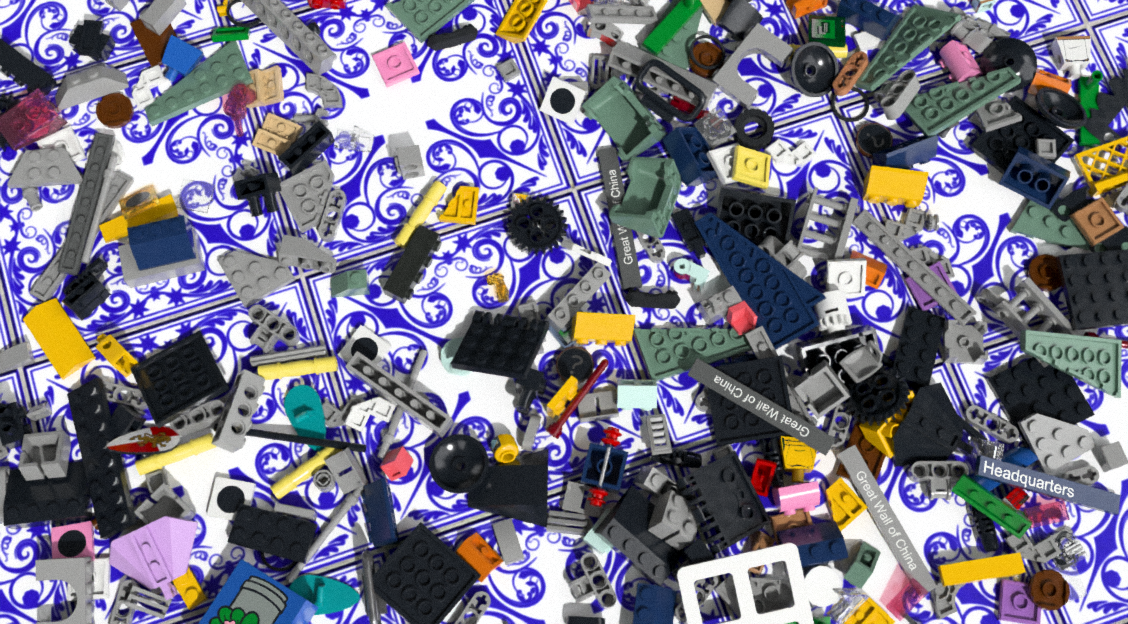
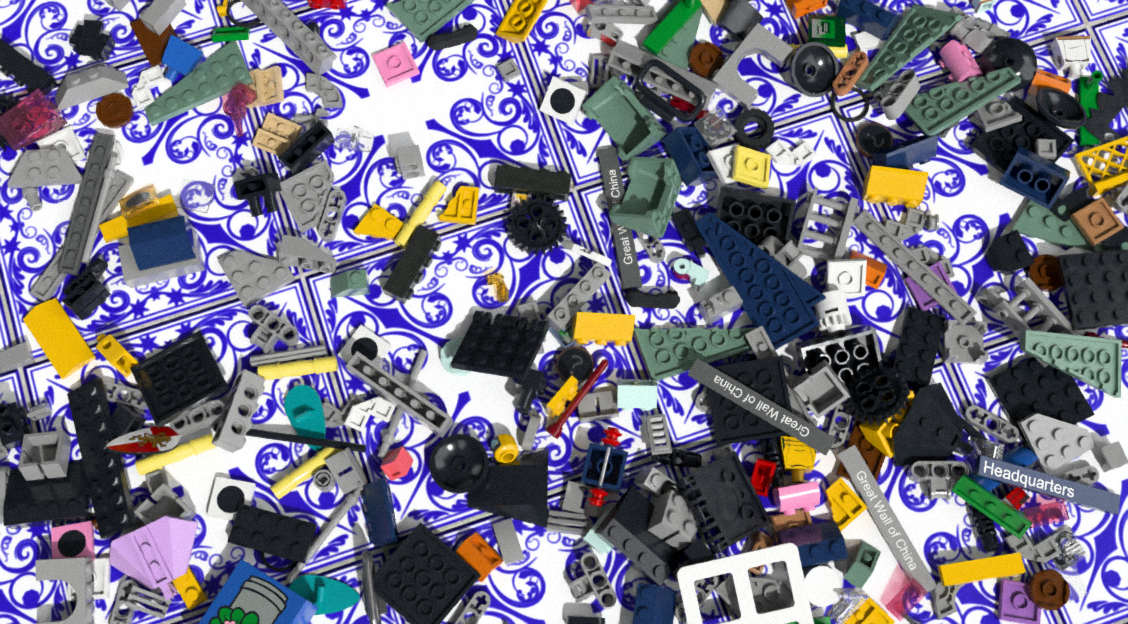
light grey tile [274,503,318,521] -> none
black piece [690,35,725,70] -> none
coral panel [727,301,757,335] -> none
light grey piece [839,340,883,383] -> none
none -> yellow wing [353,204,404,241]
none -> pearl dark grey brick [494,164,571,201]
none -> black slope [986,230,1035,276]

